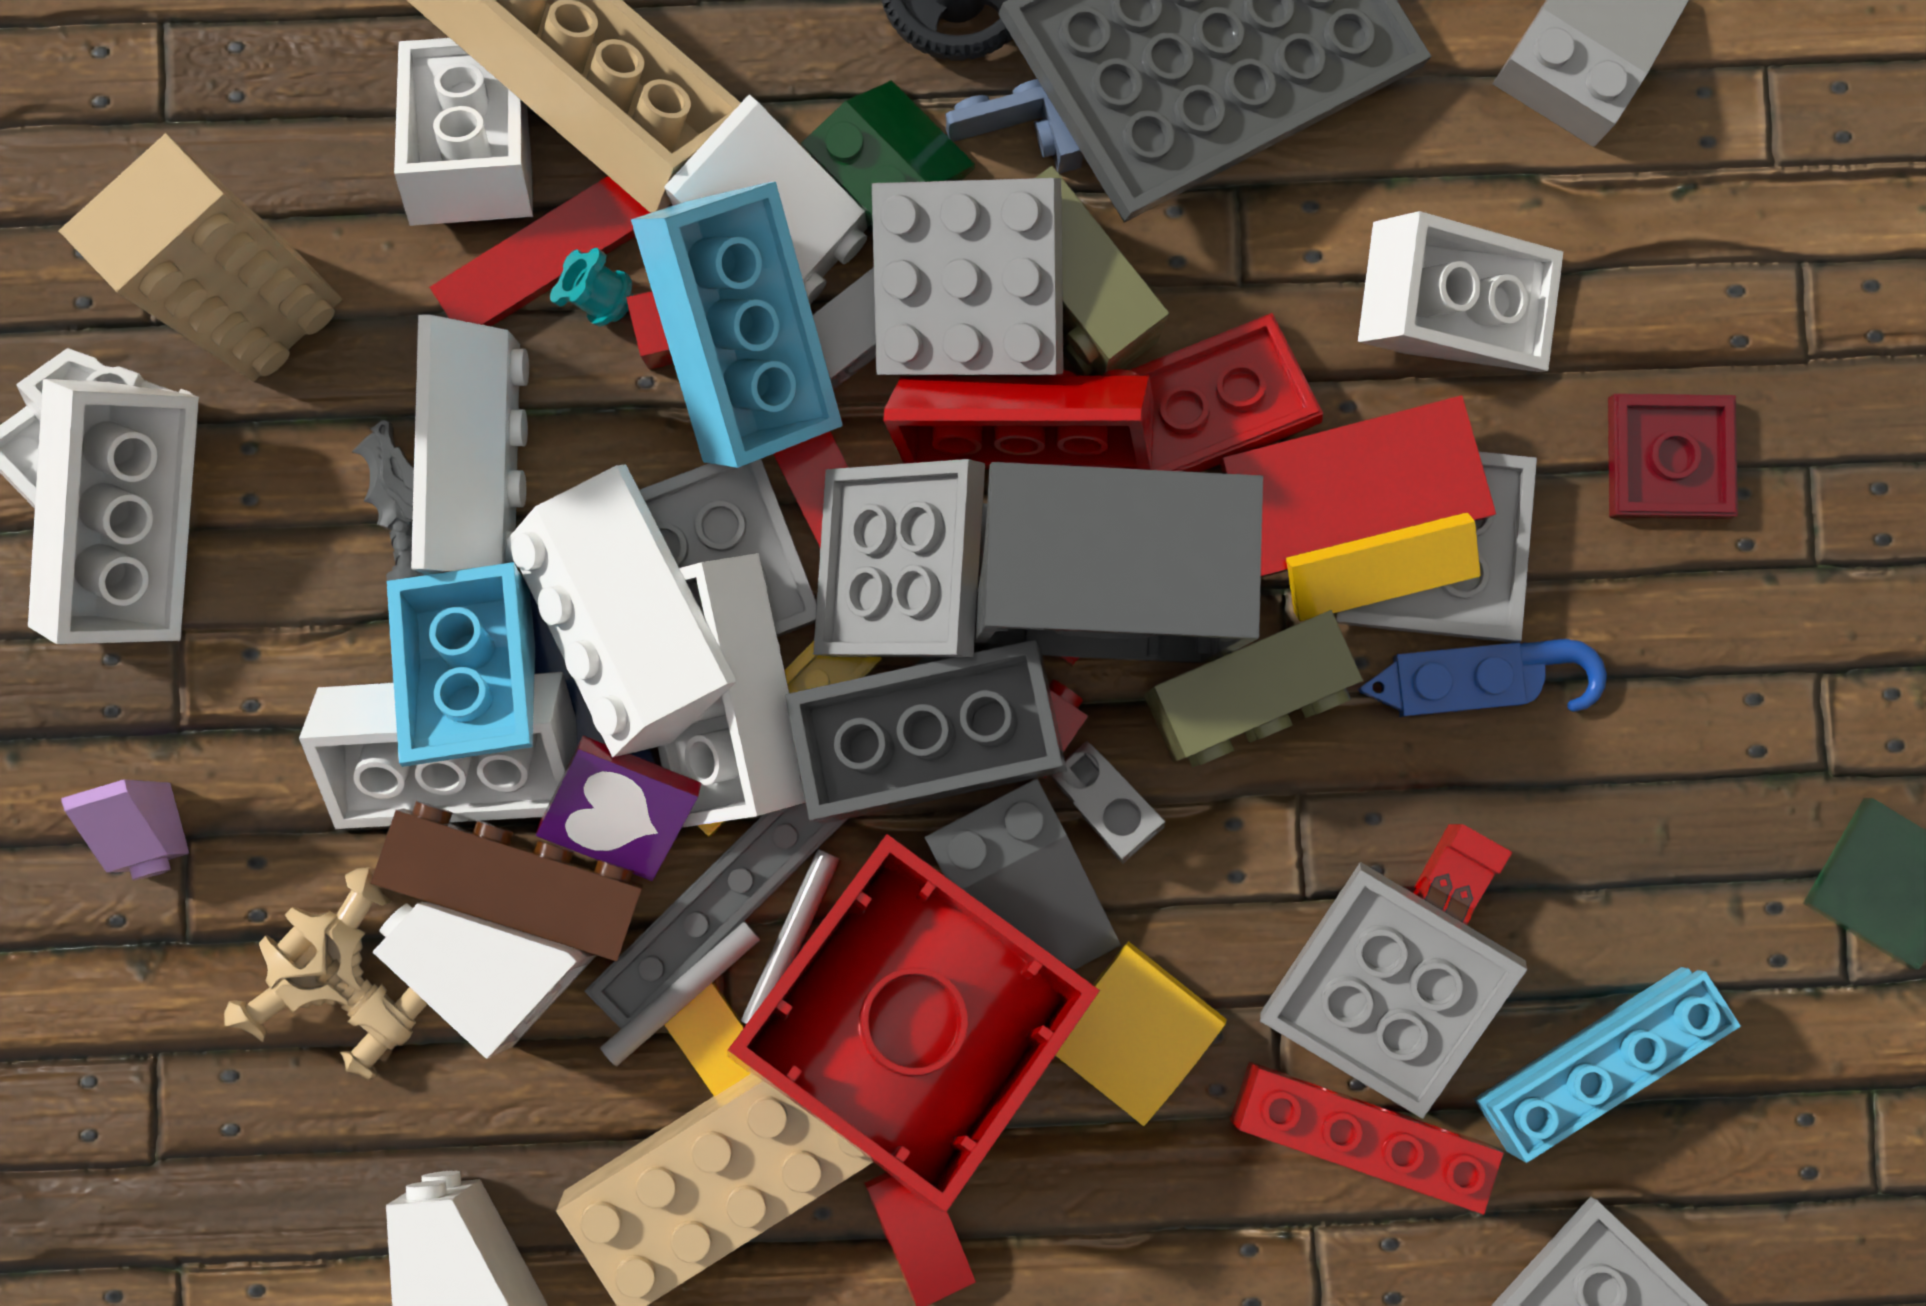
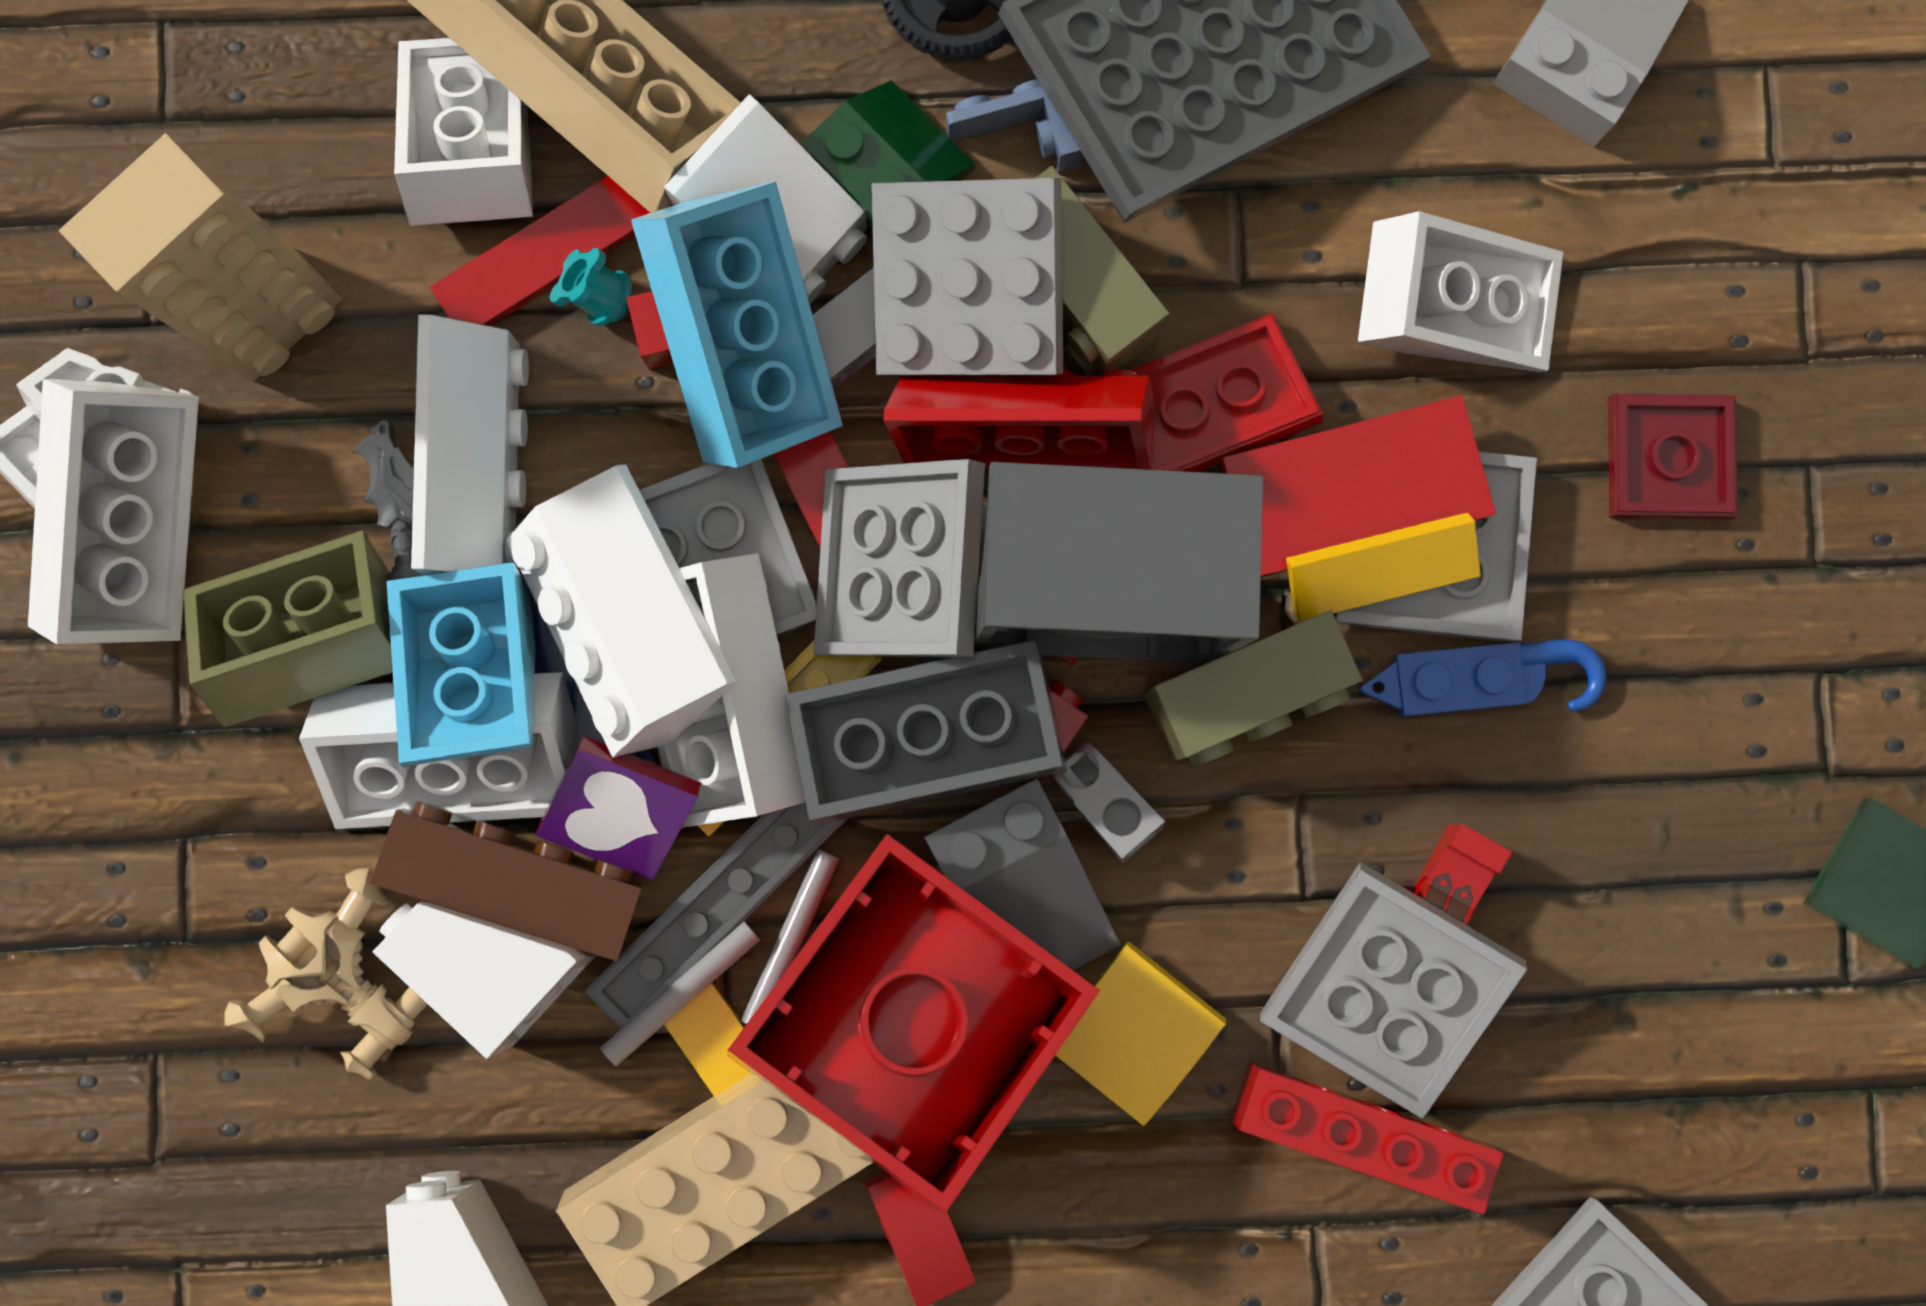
lavender slope [61,779,189,880] -> none
medium azure brick [1474,967,1741,1163] -> none
none -> olive brick [183,530,393,728]

